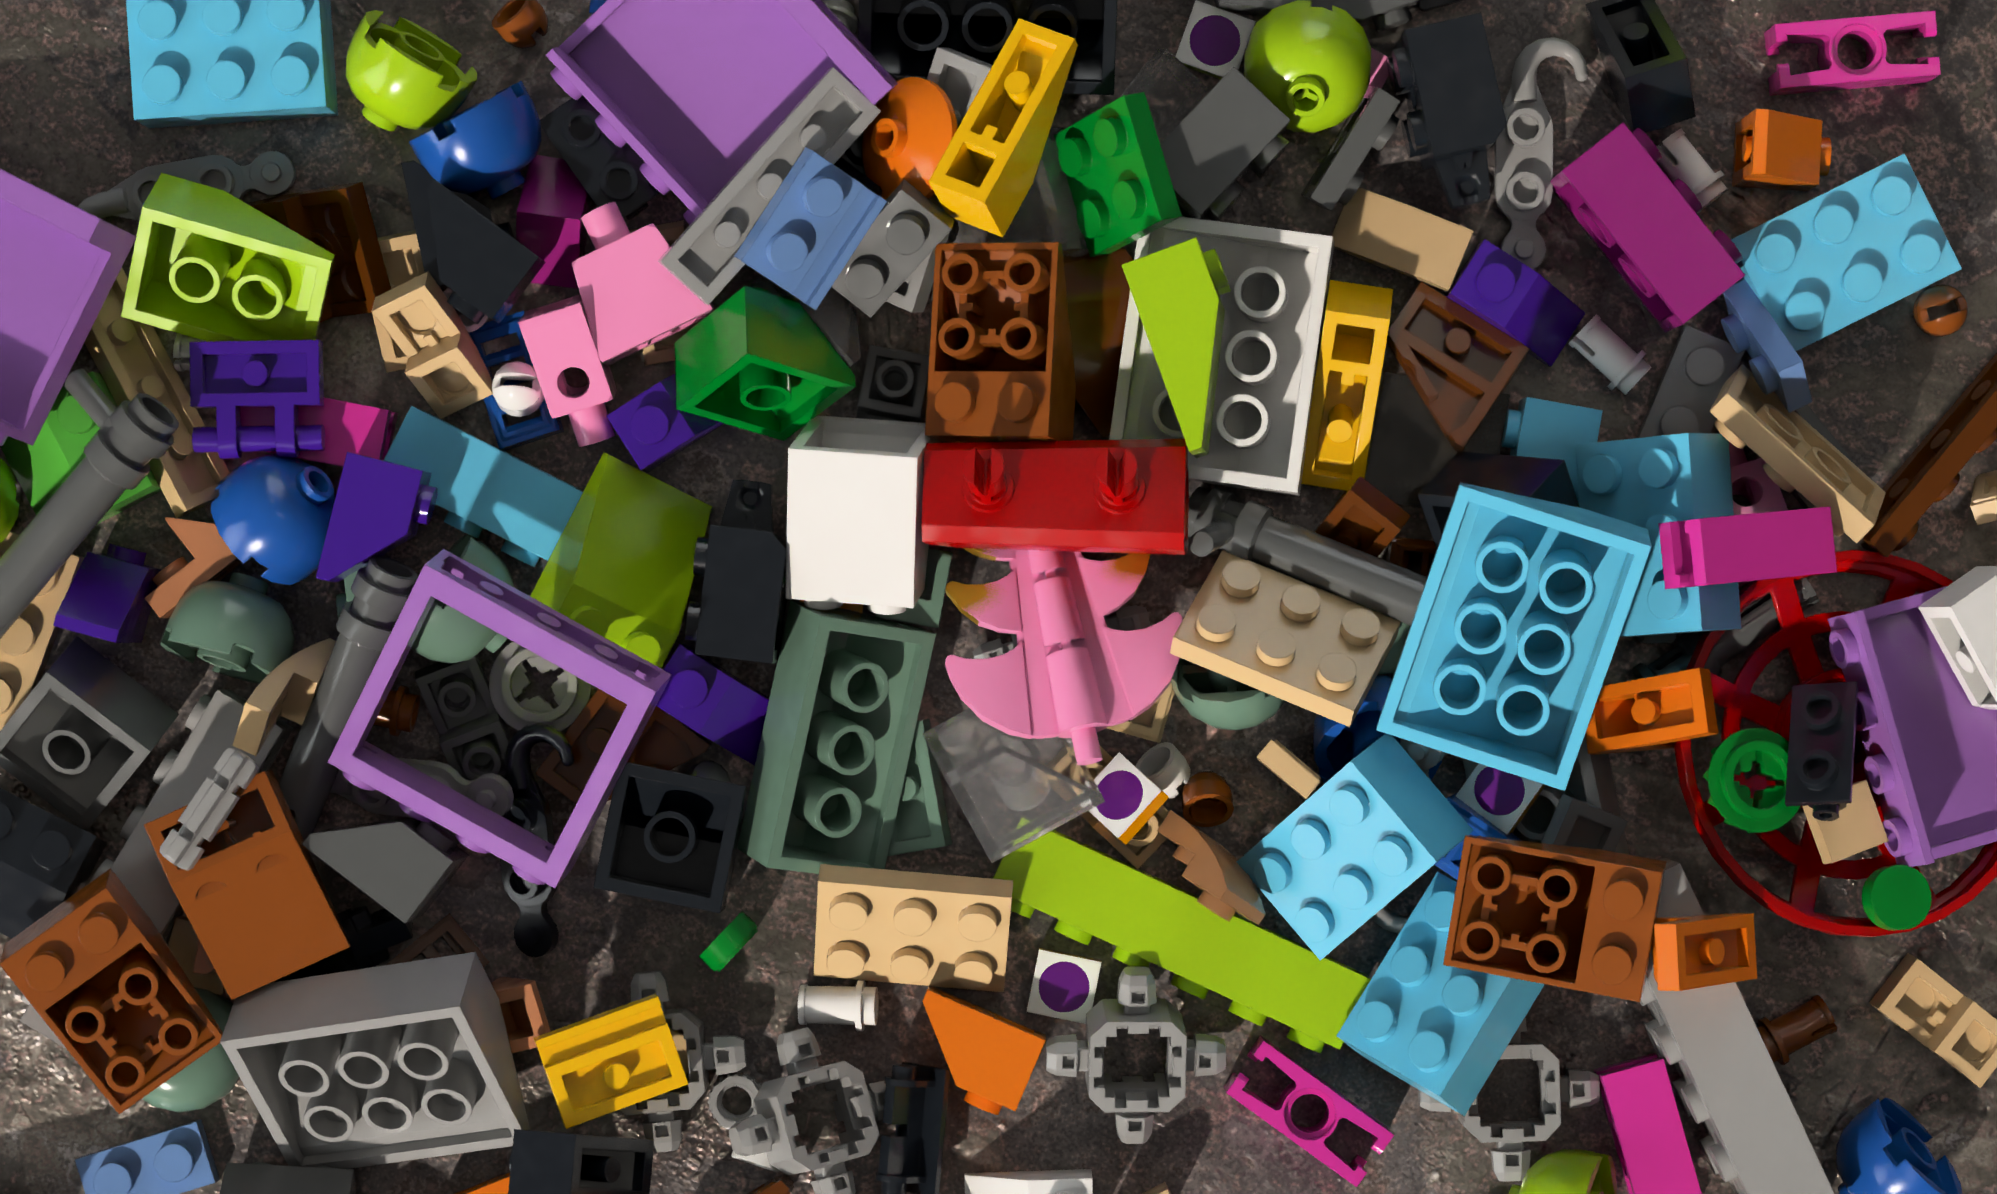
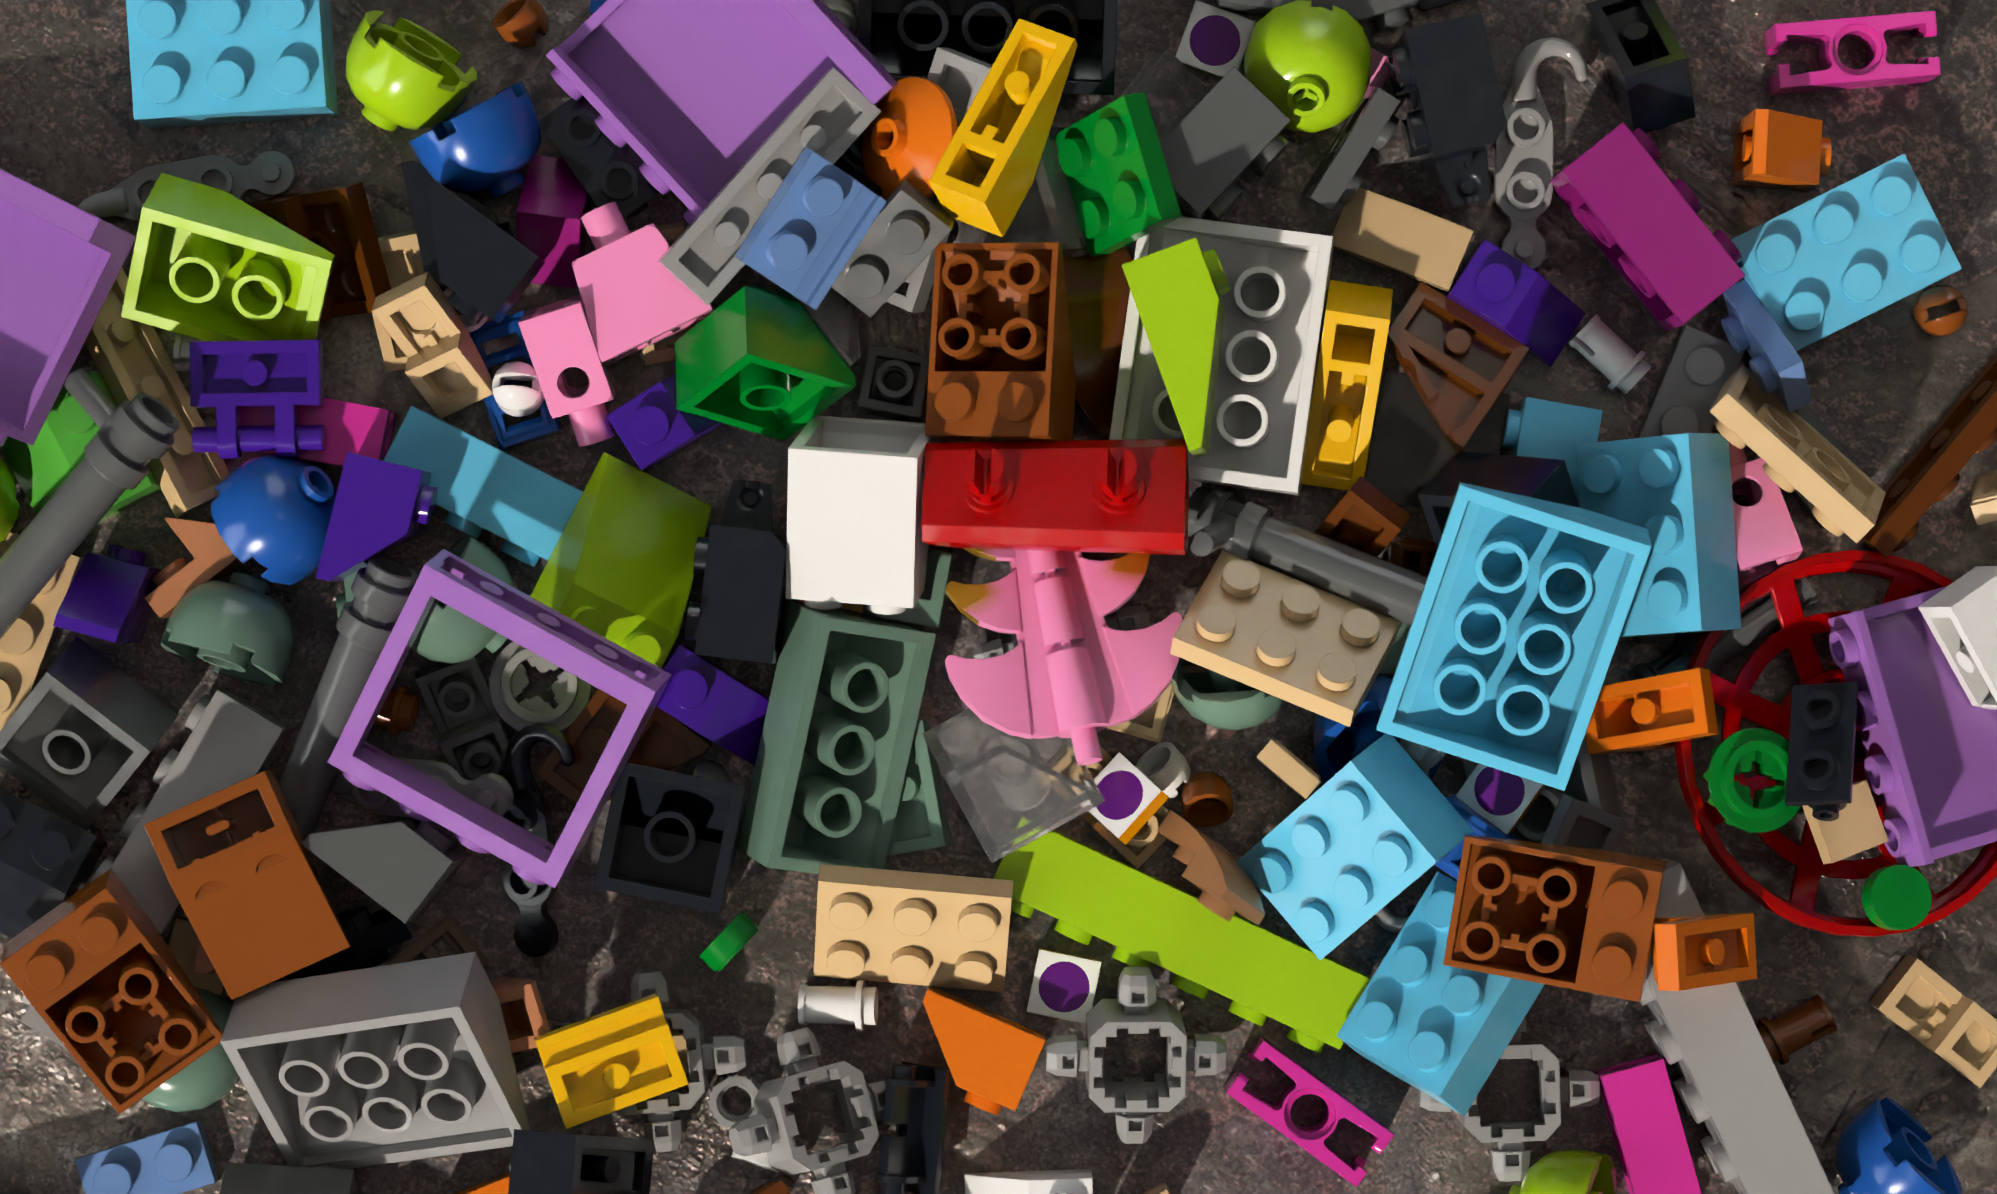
light grey axle [160,748,259,871] -> none
tan slope [232,638,336,756] -> none
white pin [1656,128,1728,213] -> none
dark pink piece [1658,506,1837,589] -> none

